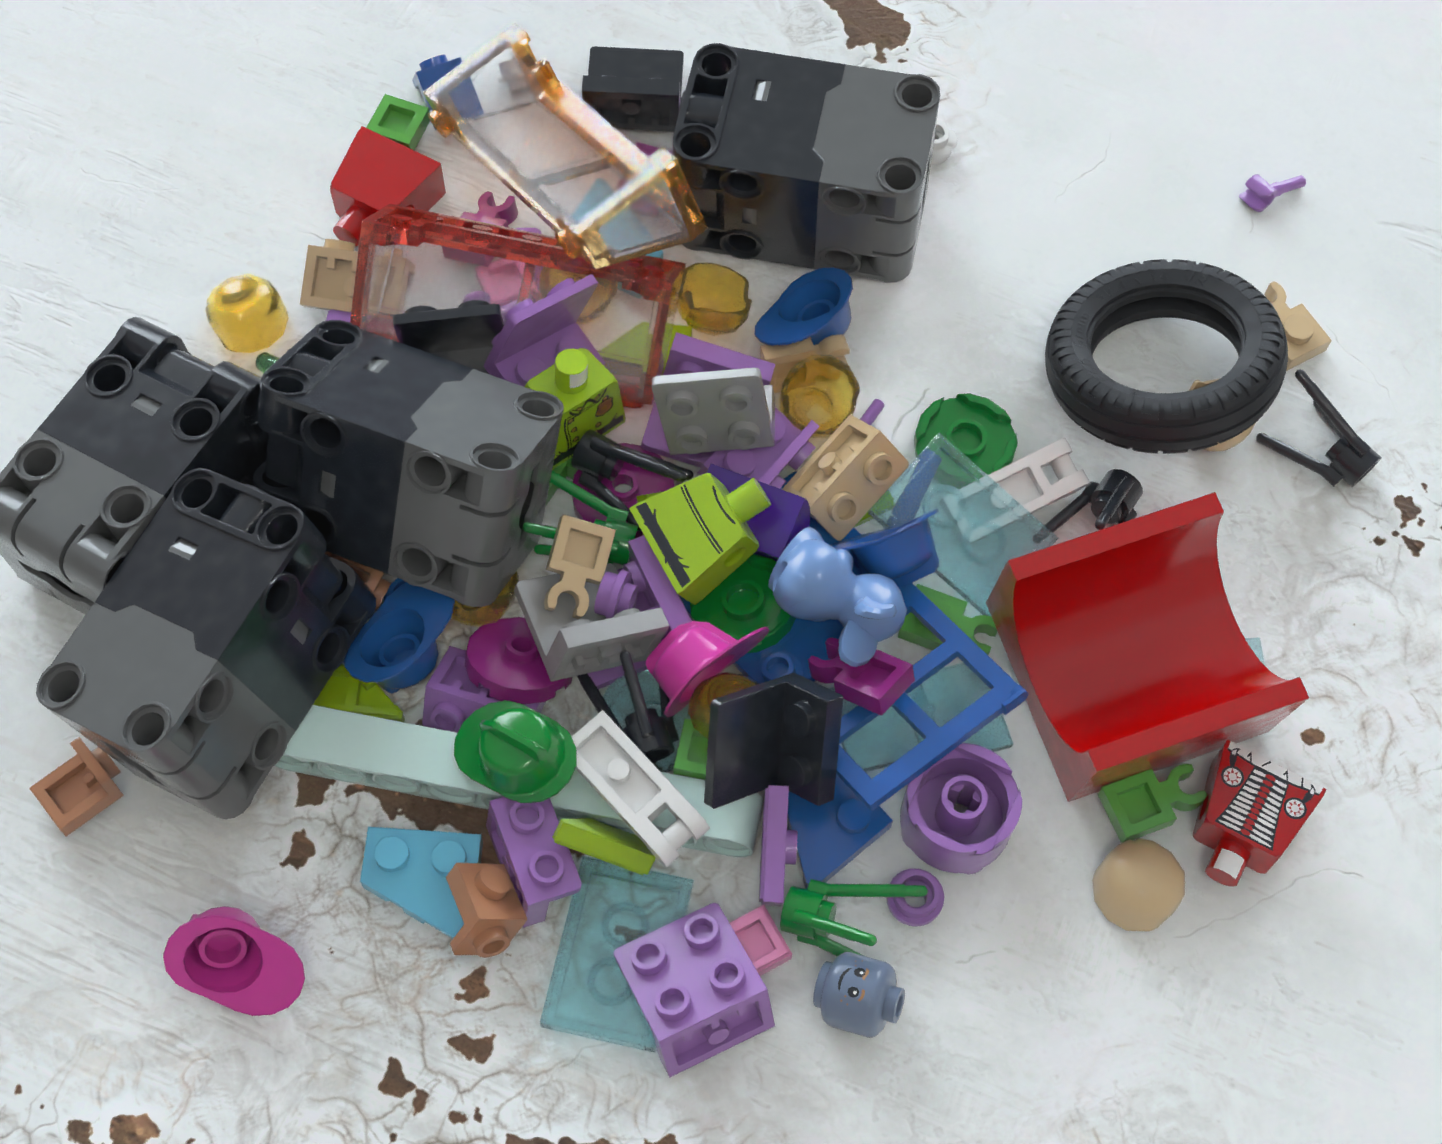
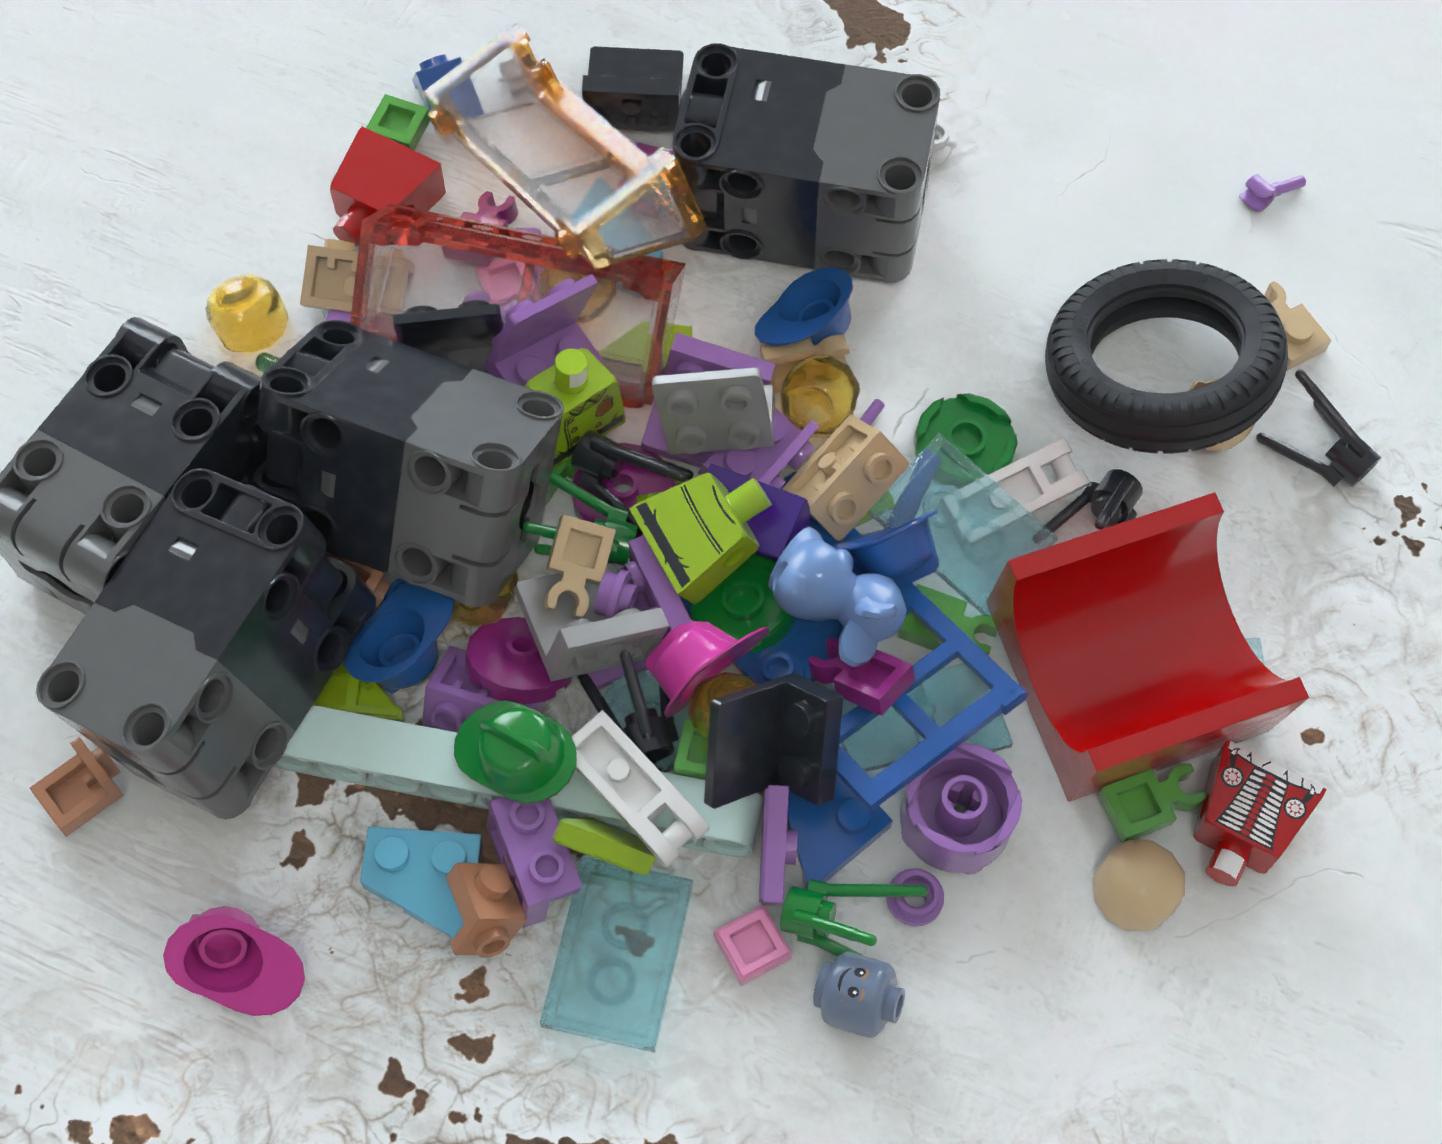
medium lavender bracket [613,903,775,1078] -> none
clear yellow hair [675,263,752,336] -> none

